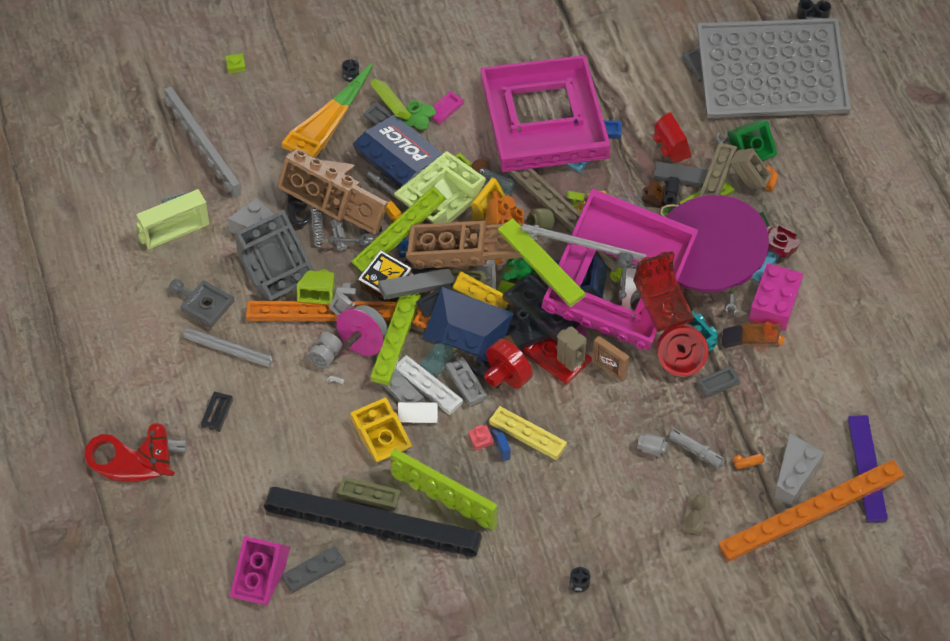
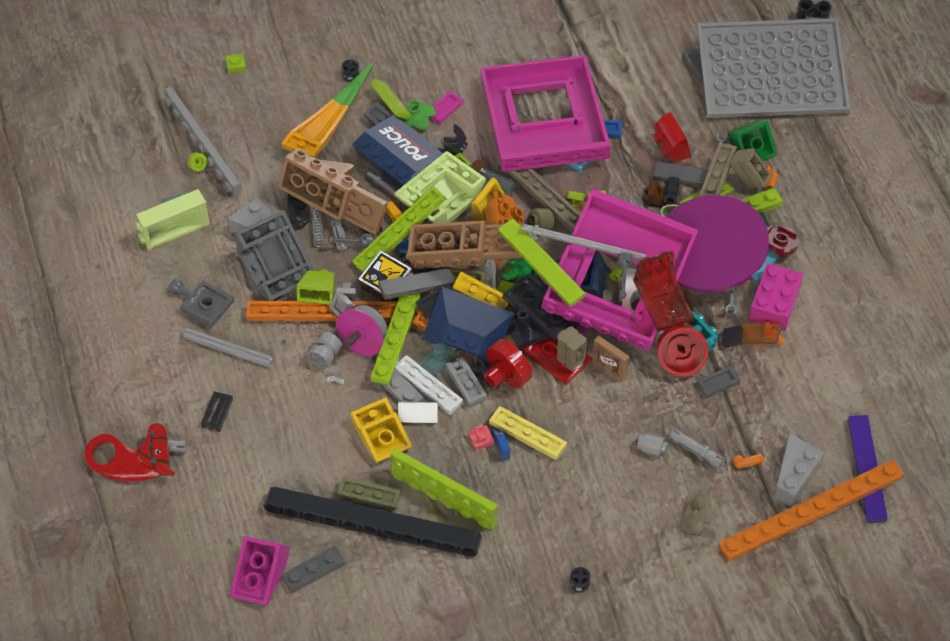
none -> lime tile [187,152,207,172]
none -> black piece [438,124,468,156]
none -> lime plate [741,188,783,213]

